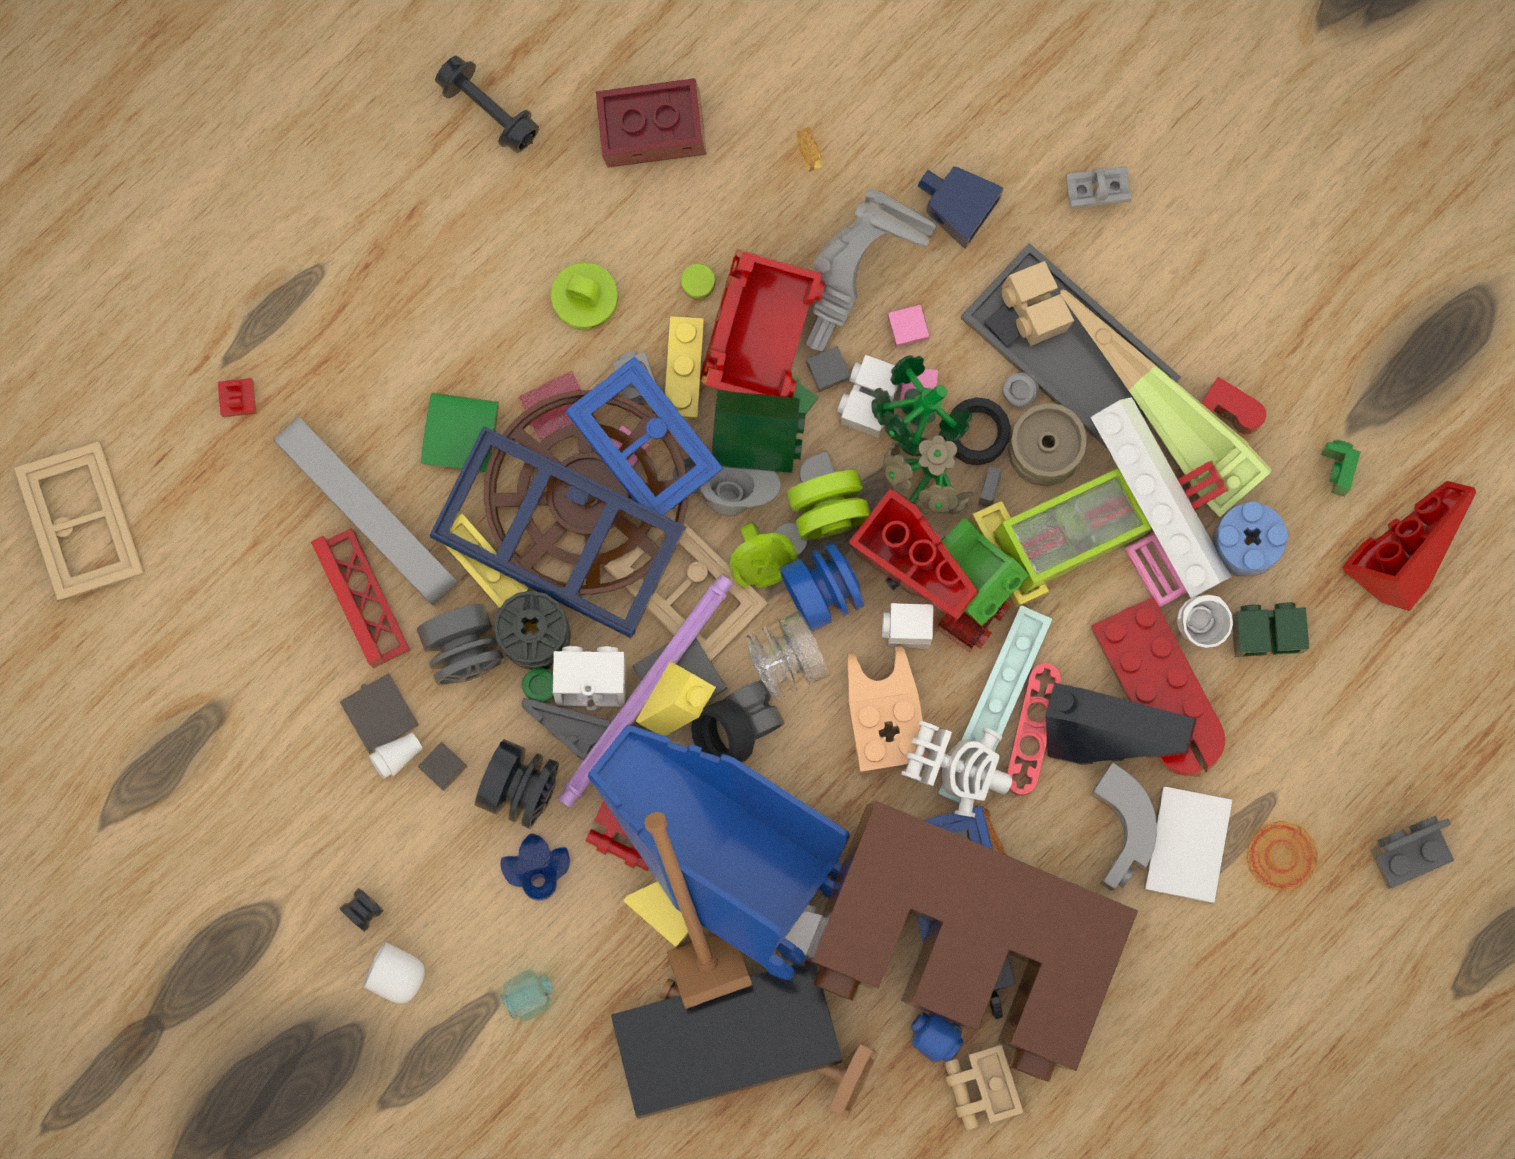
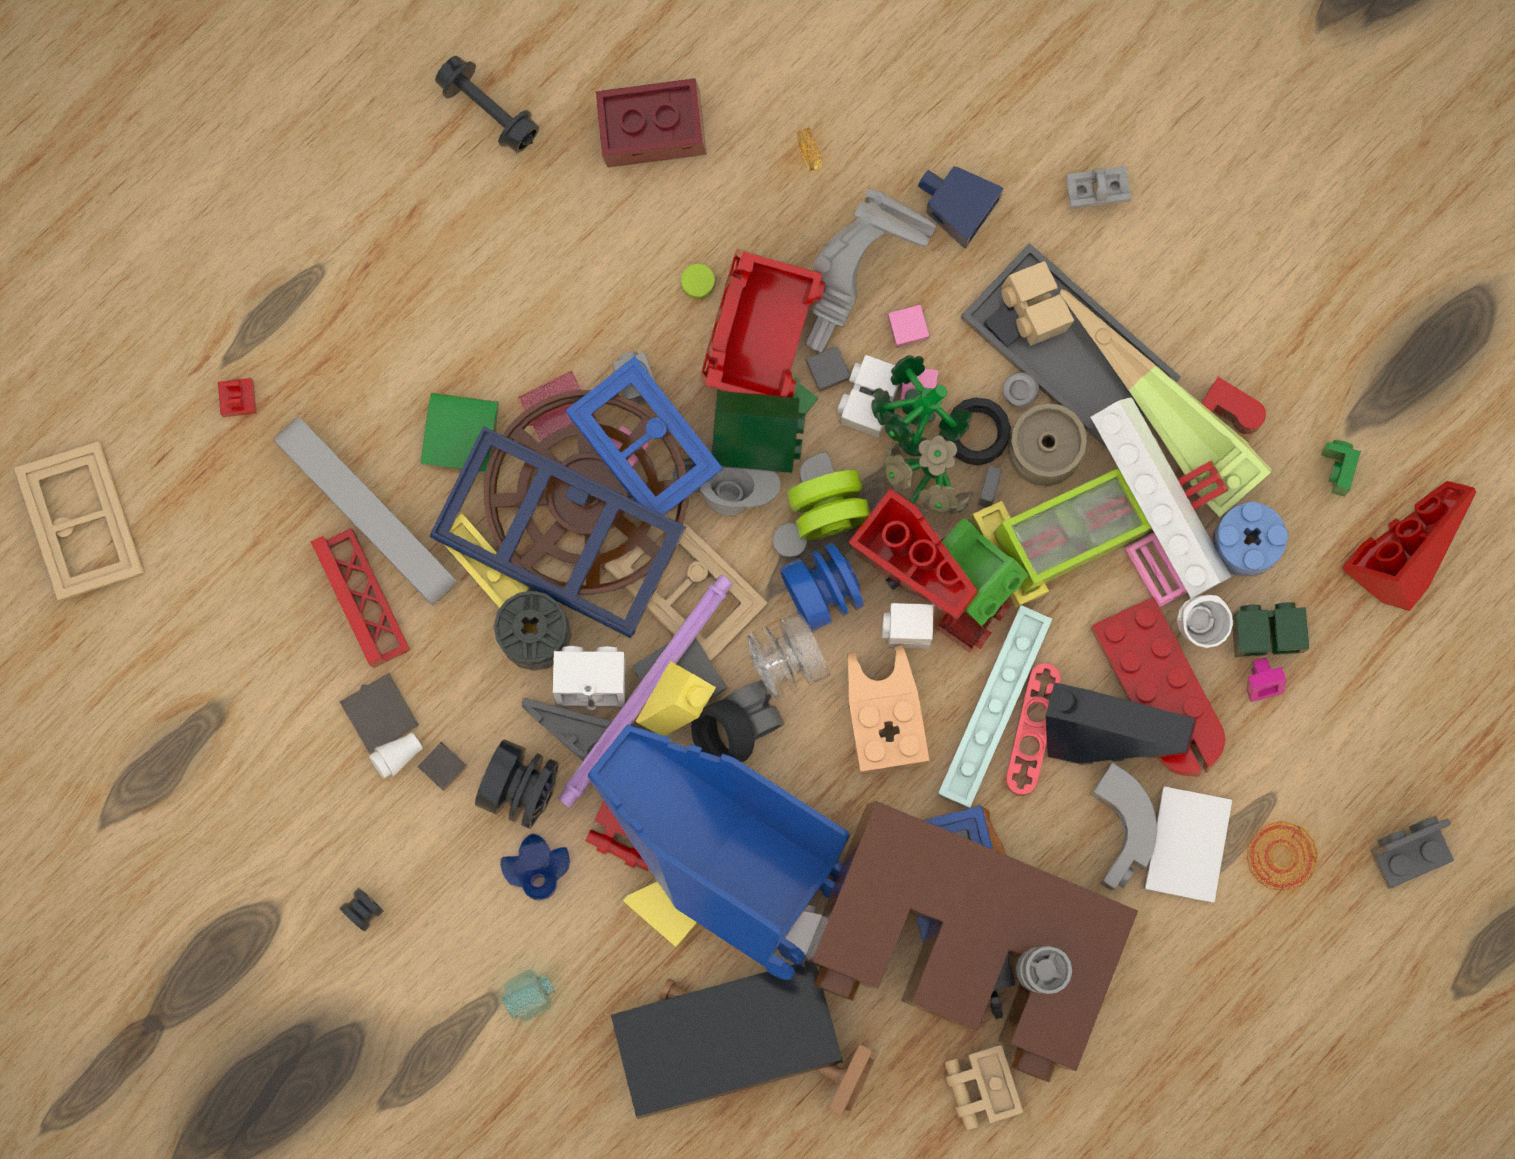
white helmet [363,941,425,1004] -> none
dark grey wheel [417,604,505,685] -> none
green tile [522,668,554,703] -> none
lime tile [551,262,619,331] -> none
medium nougat tile [644,812,752,1009] -> none
light yellow plate [665,316,704,420] -> none
lime tile [729,521,798,588] -> none
white piece [901,721,1012,817] -> none
blue head [910,1012,964,1062] -> none
none -> light grey wheel [1016,946,1072,994]
none -> dark pink tile [1247,657,1286,702]

